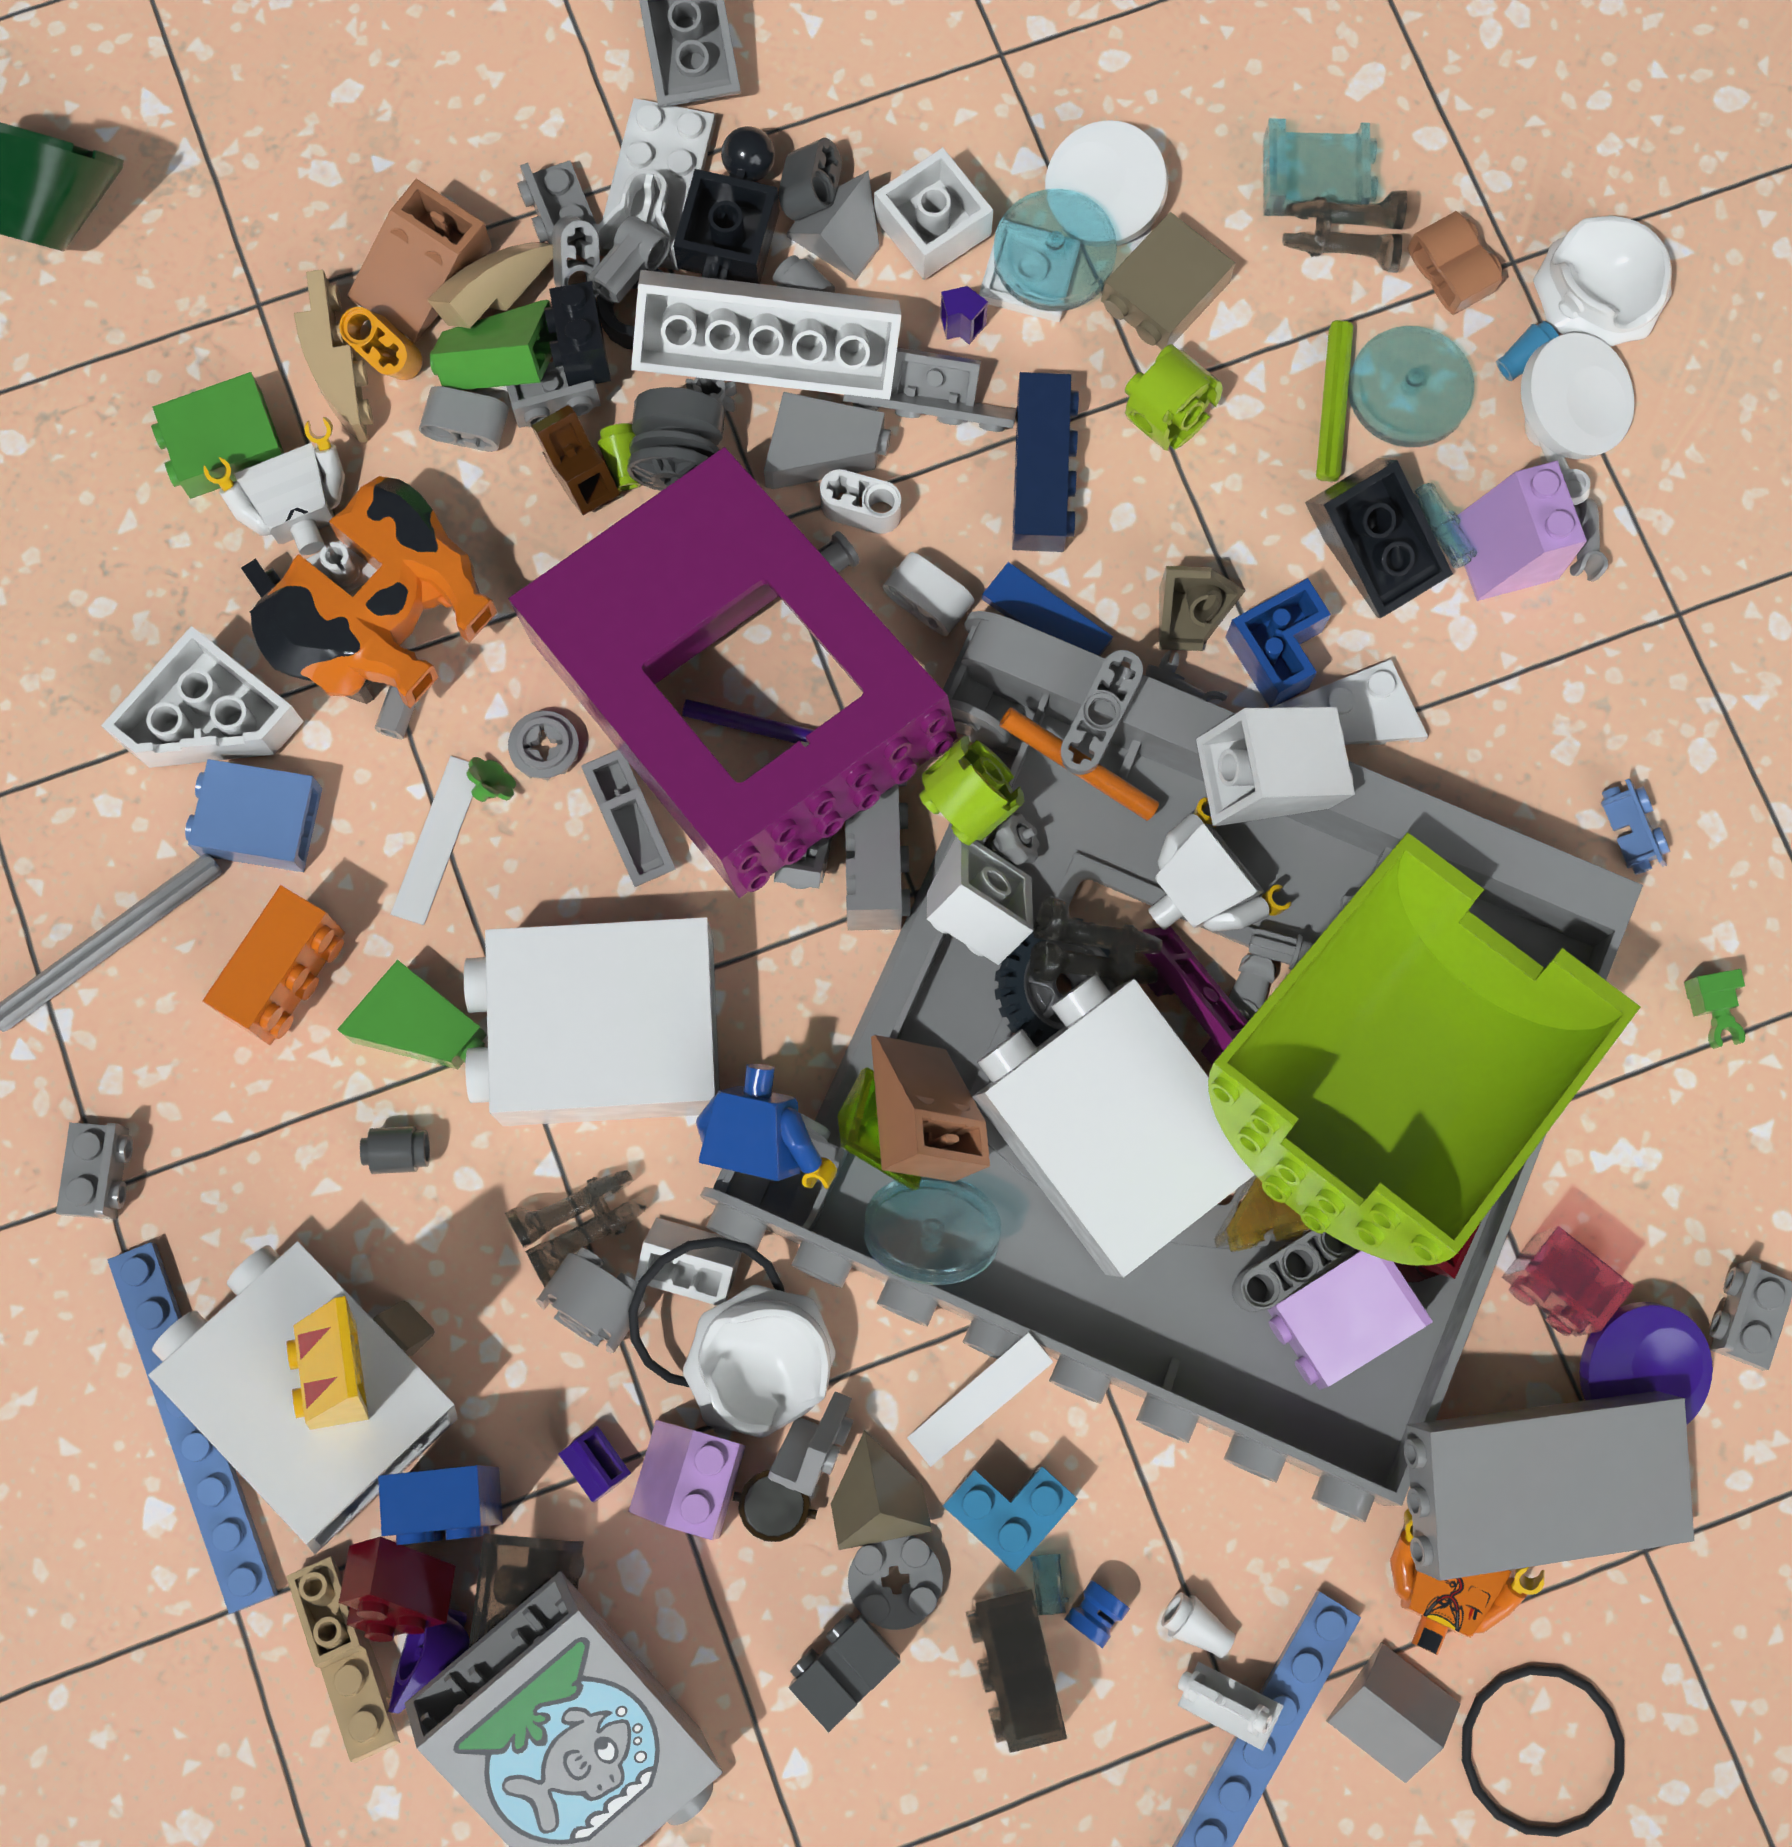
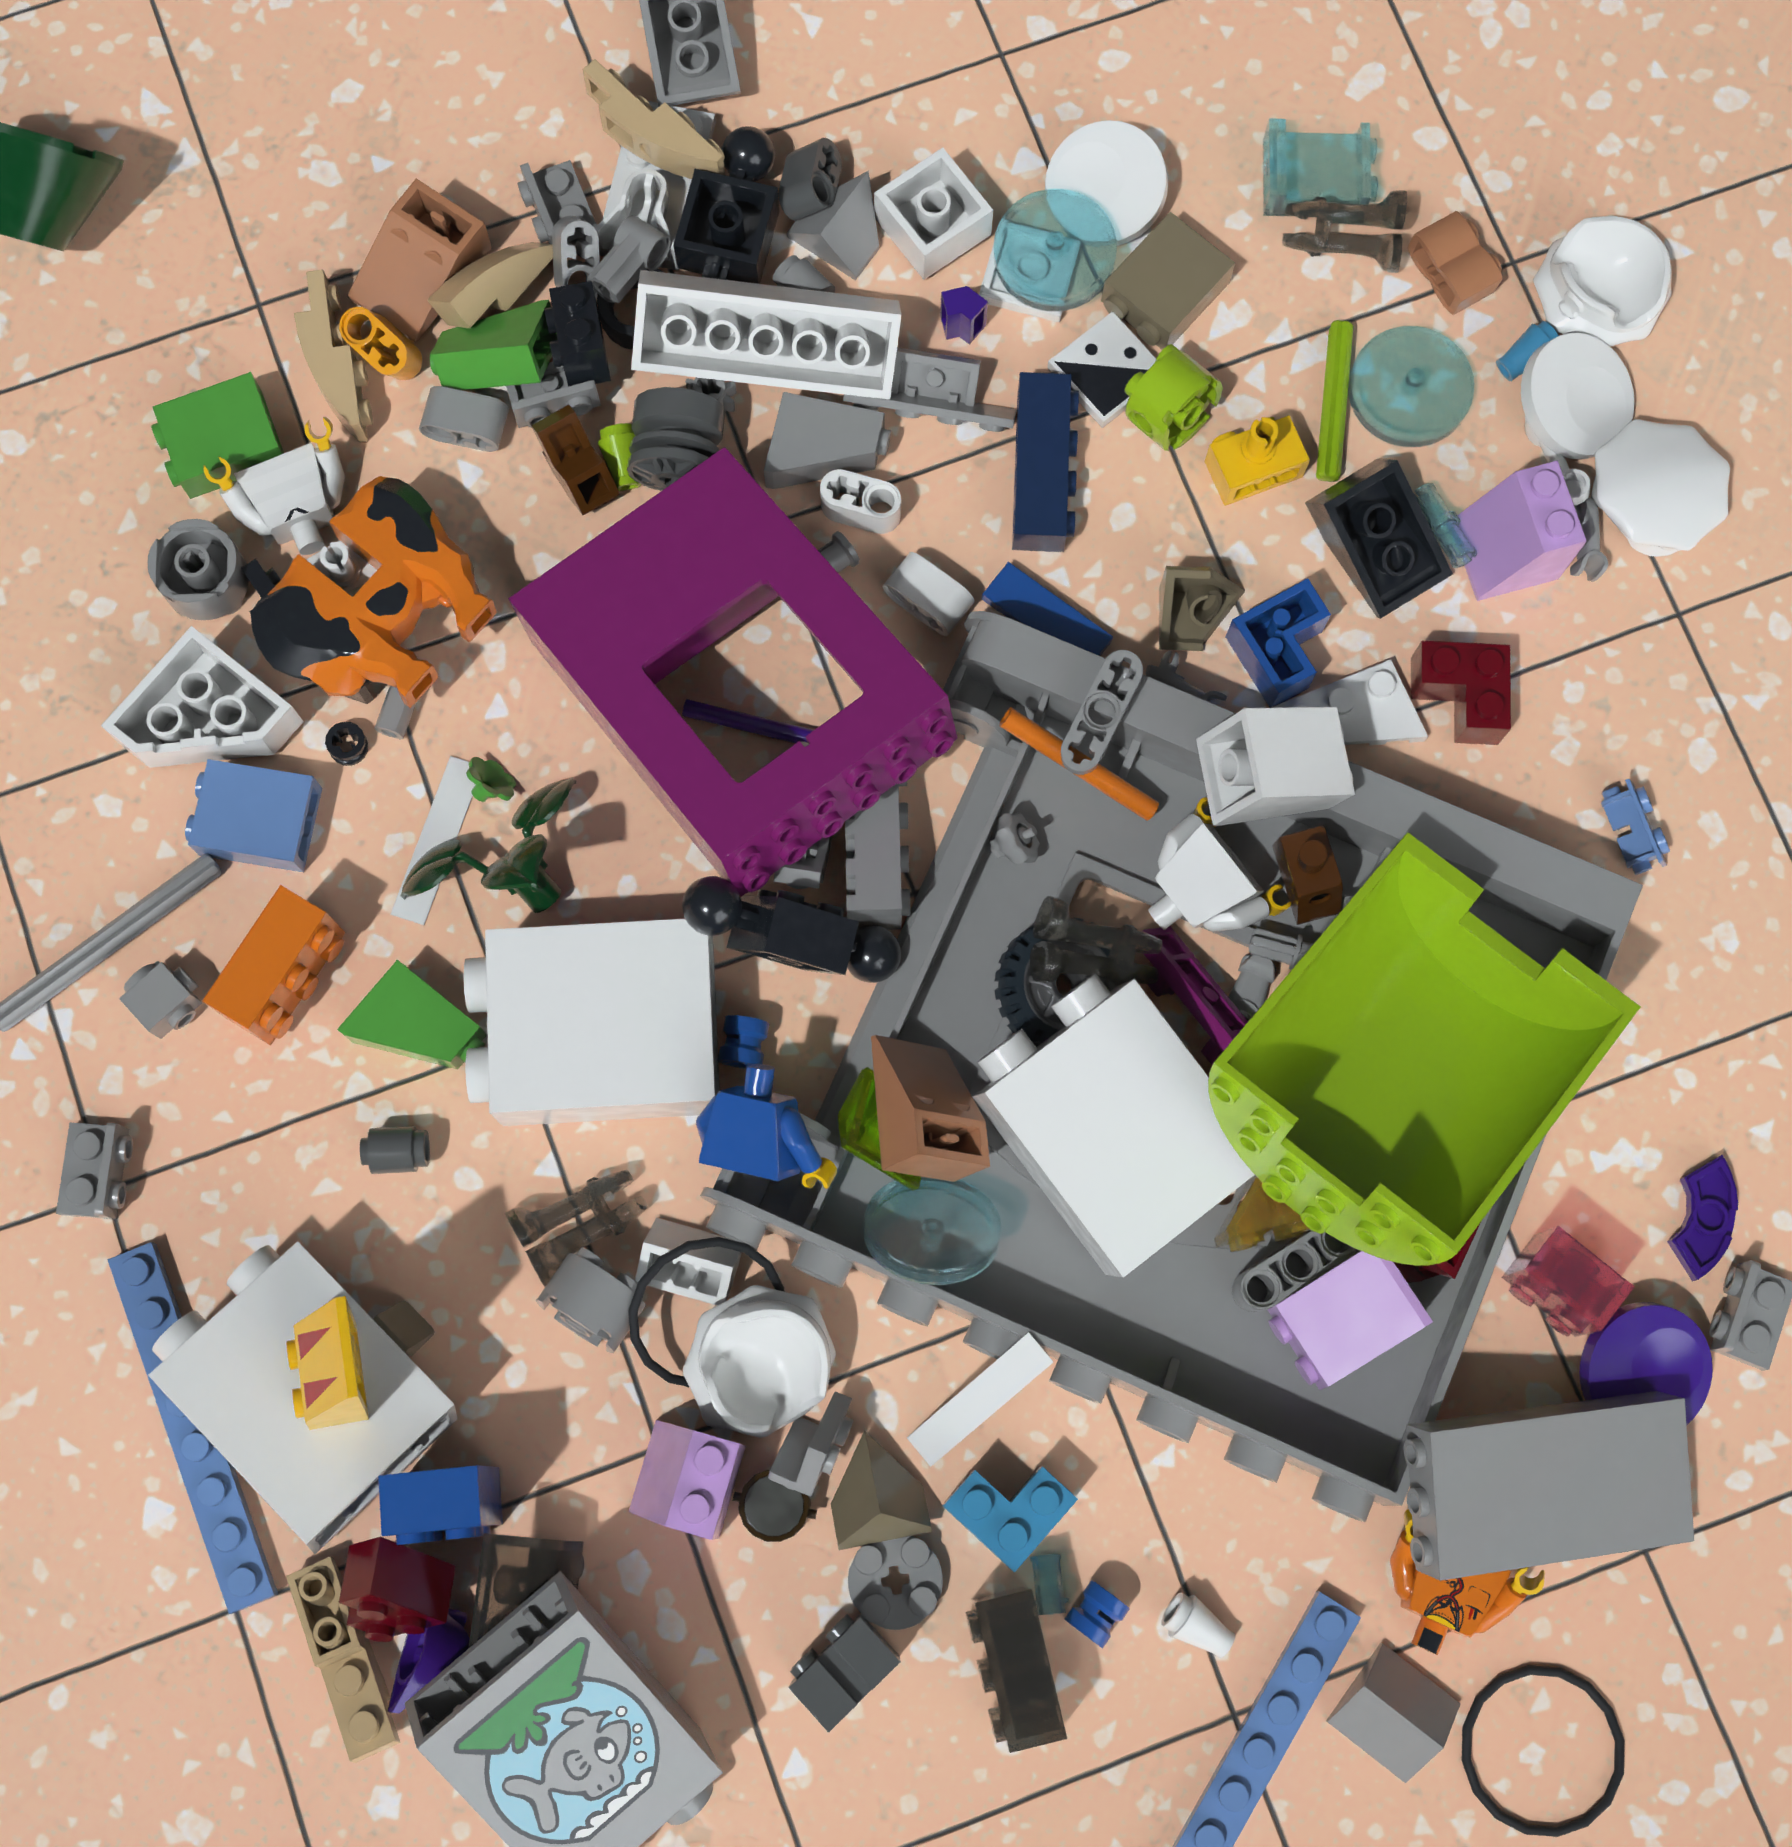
light grey gear [508,711,580,781] -> none
dark purple piece [558,1426,631,1502] -> none
light grey slope [581,750,676,887] -> none
lime brick [919,736,1025,846] -> none
white slope [927,837,1034,965] -> none
white hinge [1178,1661,1284,1751] -> none
bright green piece [1684,969,1745,1049] -> none
none -> light grey brick [119,961,202,1039]
none -> light grey brick [147,519,249,620]
none -> black bush [325,722,368,766]
none -> dark green plant [400,777,576,913]
none -> tan slope [583,59,725,179]
none -> black brick [682,876,901,983]
none -> blue wheel [717,1015,770,1069]
none -> tile [1047,312,1156,428]
none -> yellow brick [1204,415,1310,506]
none -> reddish brown torso [1272,825,1343,925]
none -> dark red brick [1411,641,1511,745]
none -> white piece [1591,419,1730,557]
none -> dark purple tile [1667,1155,1738,1282]

